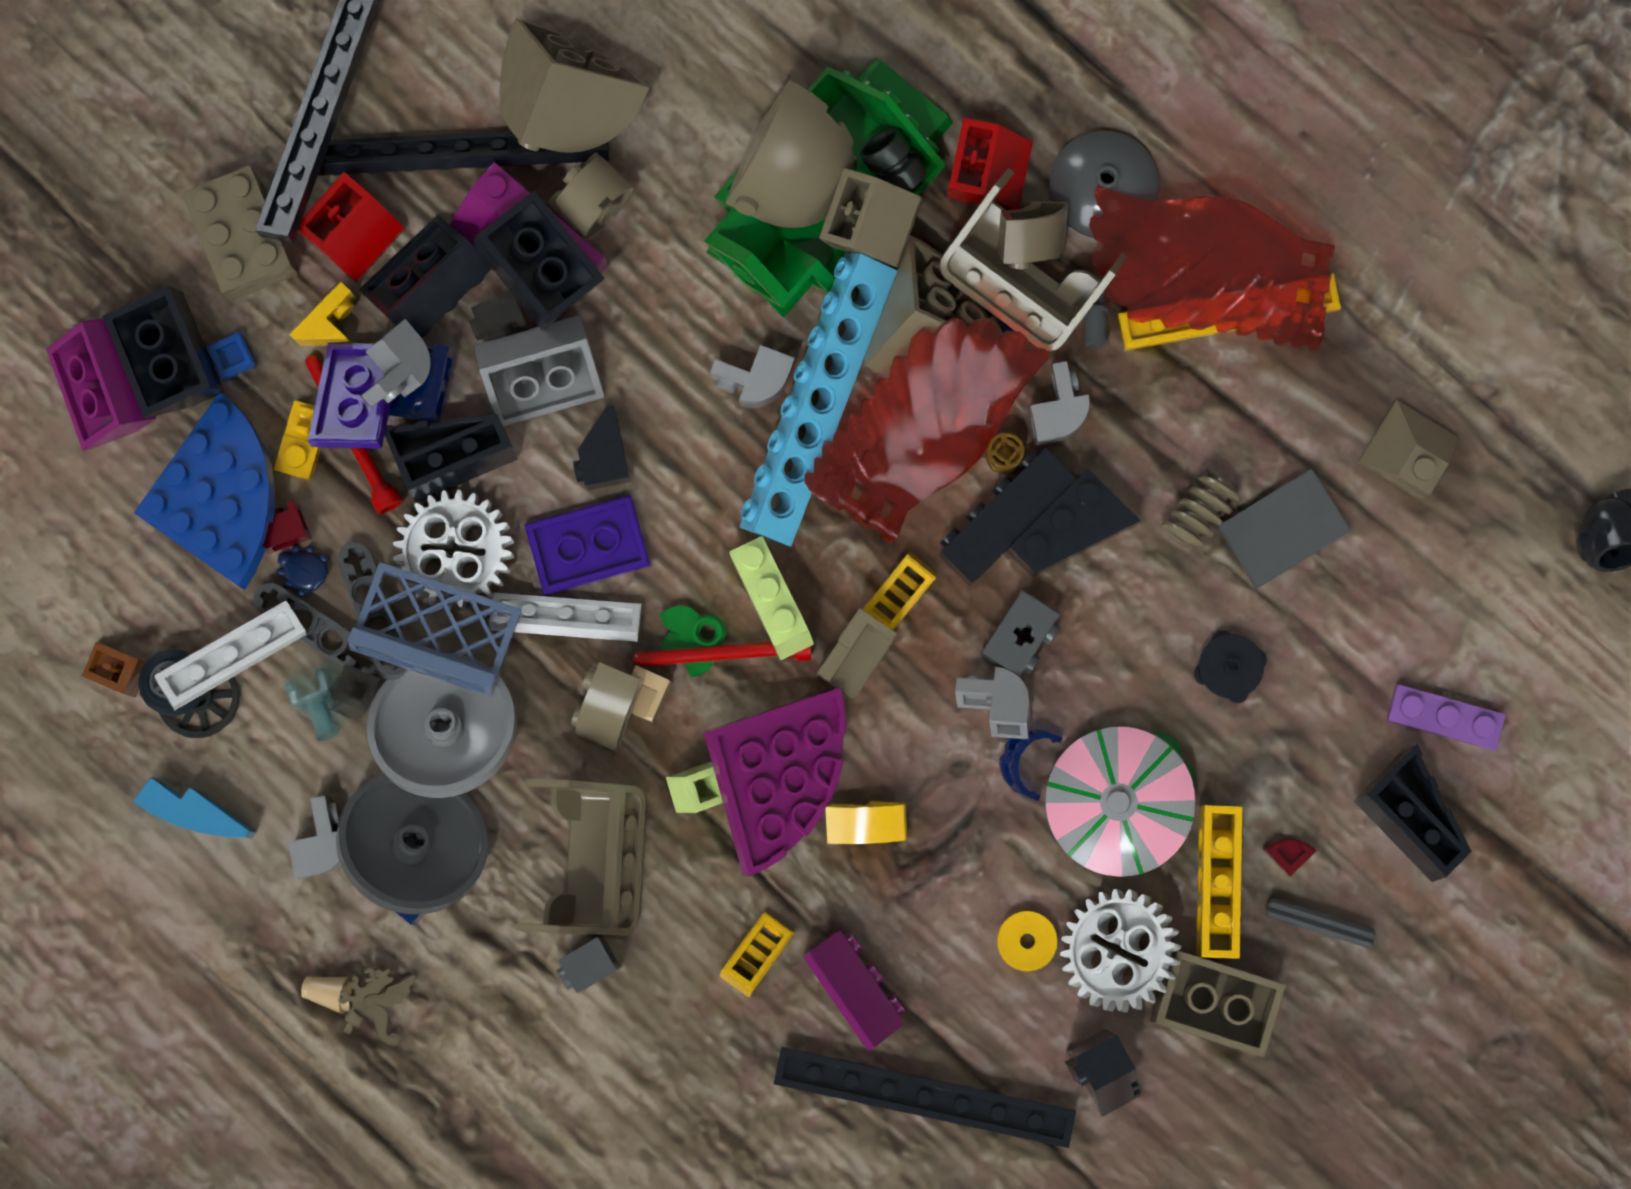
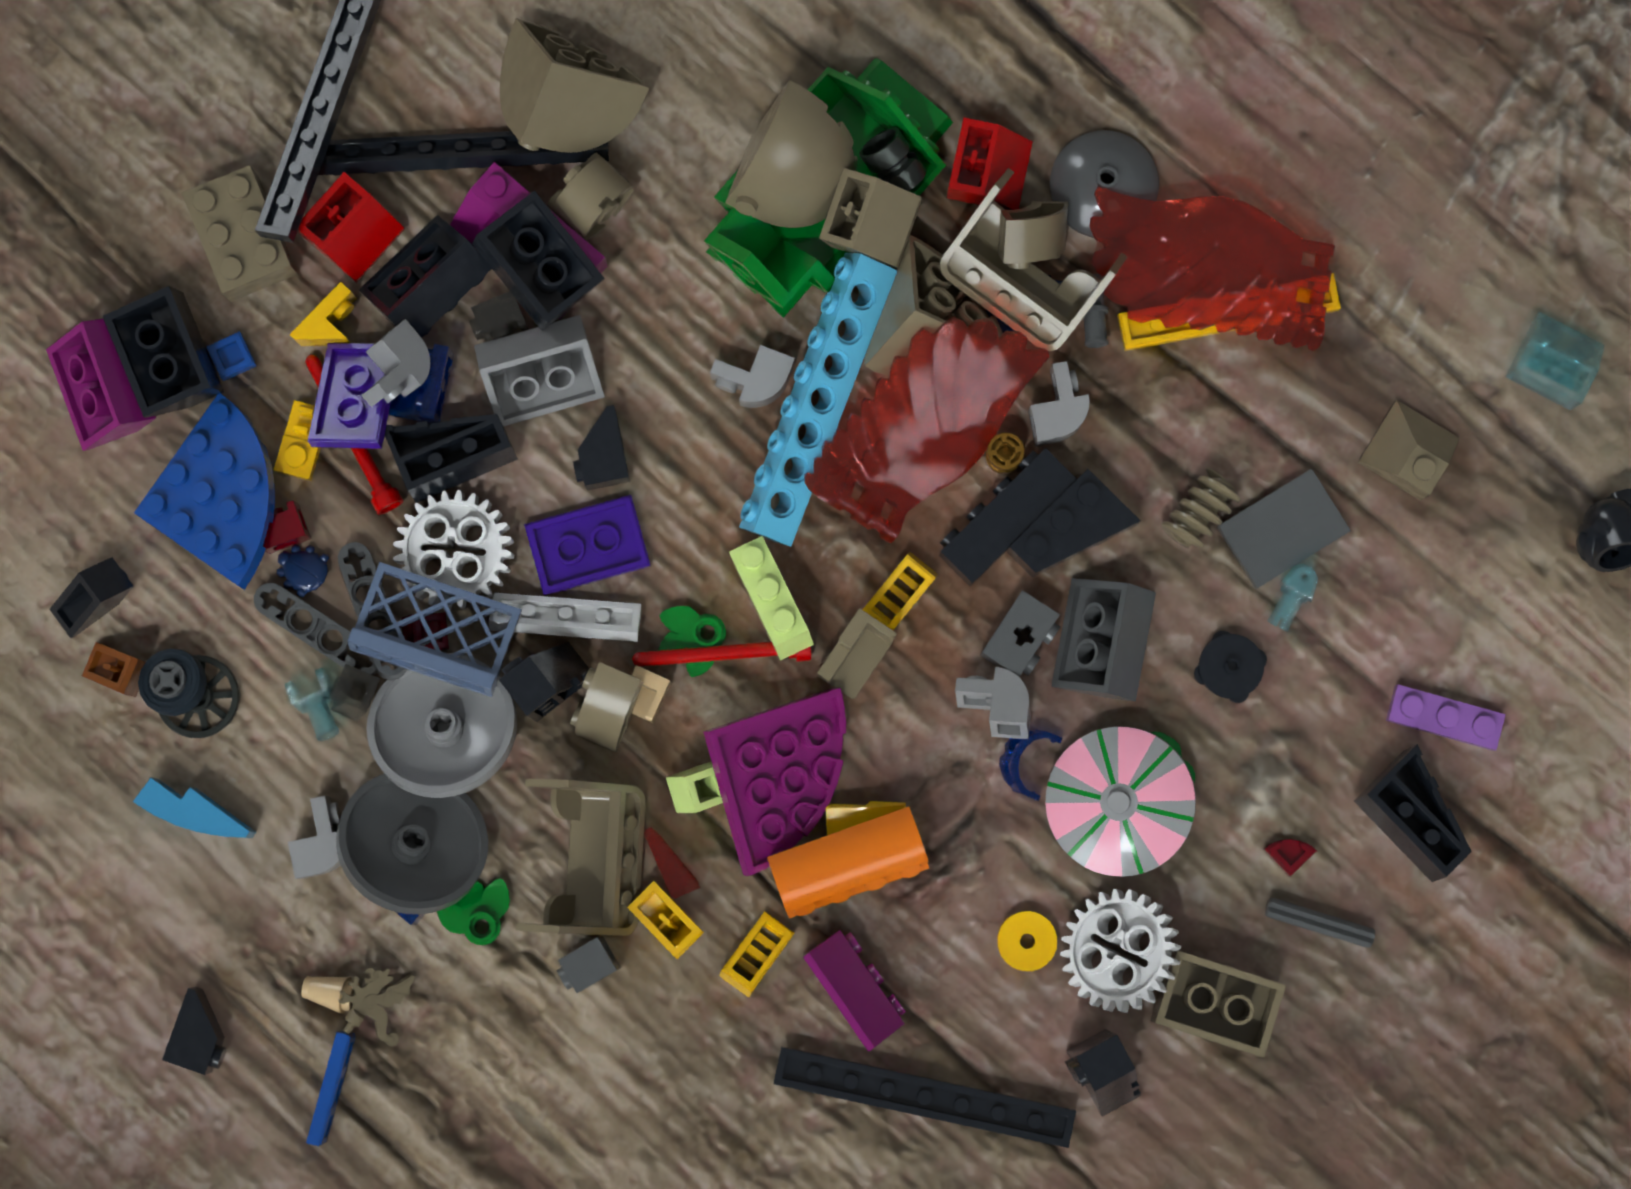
white plate [154,601,306,711] -> none
yellow brick [1196,805,1243,959] -> none
none -> black slope [49,557,134,638]
none -> black slope [162,987,226,1075]
none -> blue tile [306,1030,356,1147]
none -> dark red slope [401,612,449,650]
none -> green plate [437,878,510,945]
none -> black wedge [499,642,589,722]
none -> yellow slope [627,881,704,959]
none -> clear red slope [644,827,701,899]
none -> orange brick [767,806,929,919]
none -> dark grey slope [1051,578,1156,702]
none -> clear light blue piece [1267,564,1318,632]
none -> clear light blue slope [1505,312,1605,410]

